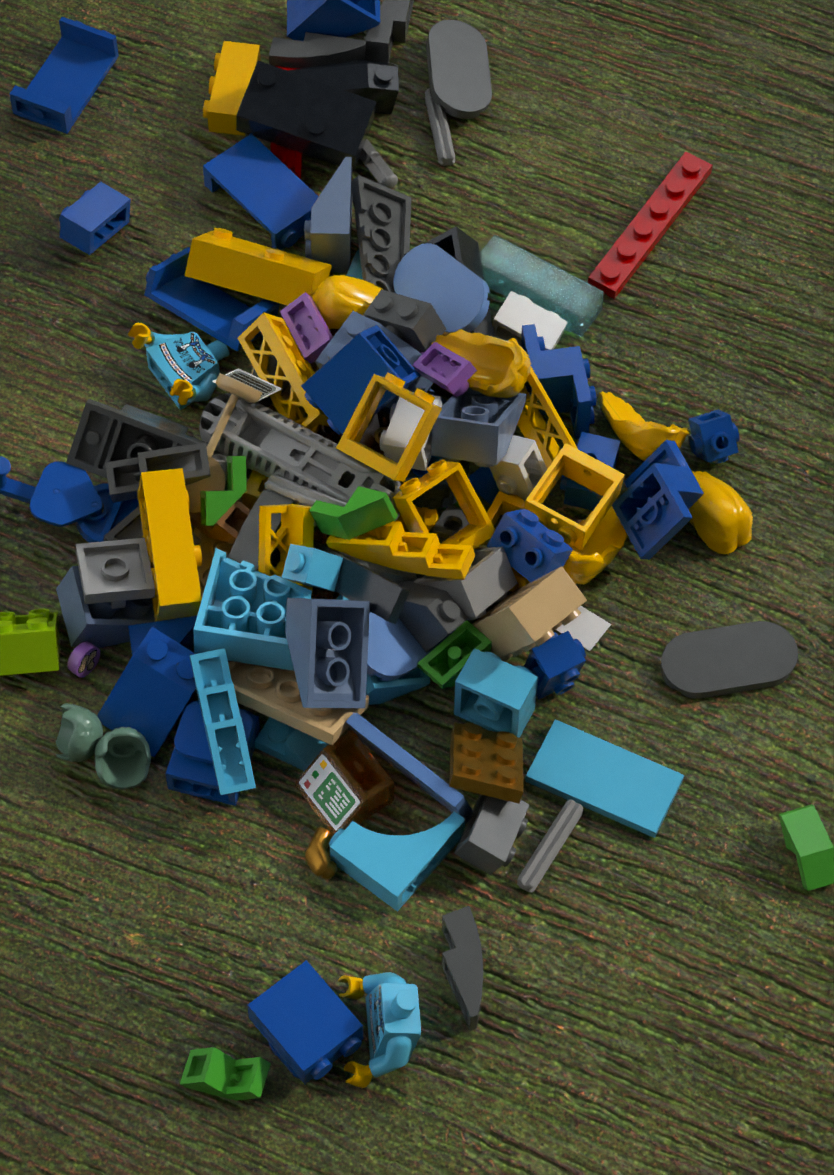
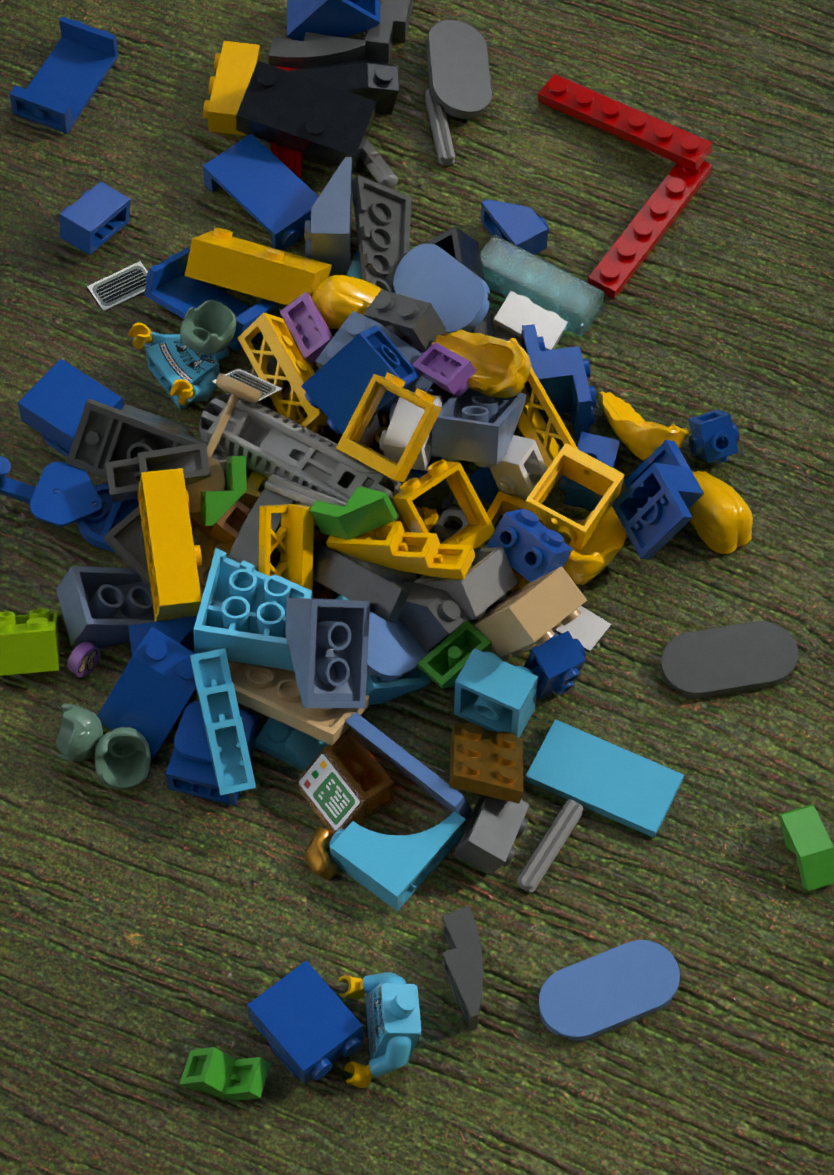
light grey hinge [76,538,155,609] -> none
medium azure brick [281,544,343,592] -> none
none -> blue brick [18,359,124,457]
none -> sticker [87,261,148,311]
none -> sand green hair [180,300,236,355]
none -> blue slope [481,199,549,264]
none -> red plate [538,74,712,171]
none -> medium blue tile [538,940,680,1041]

